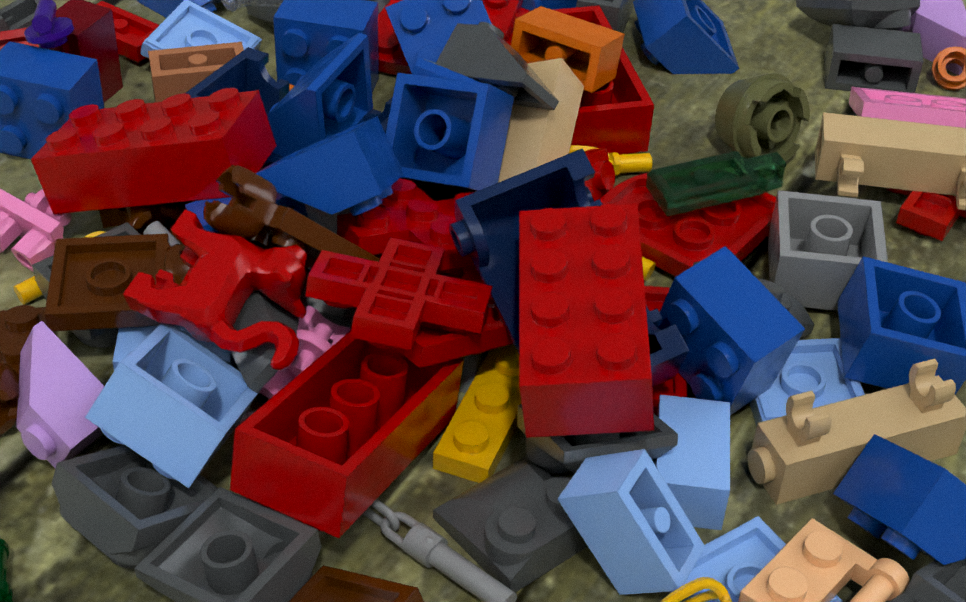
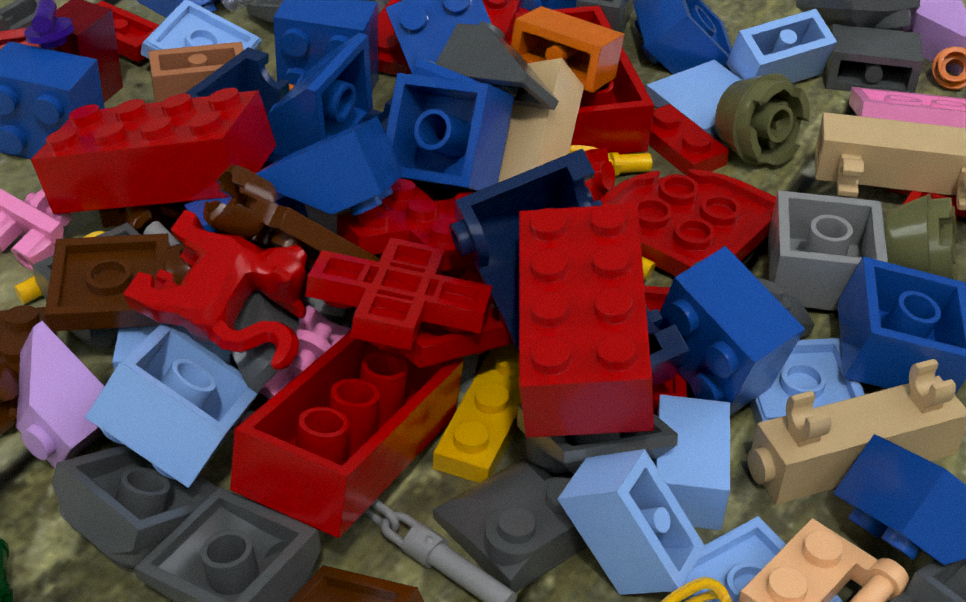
clear green hinge [646,151,786,216] -> none
none -> light blue tile [646,60,741,138]
none -> red plate [649,104,729,176]
none -> light blue brick [726,9,837,83]
none -> olive cone [885,194,959,281]

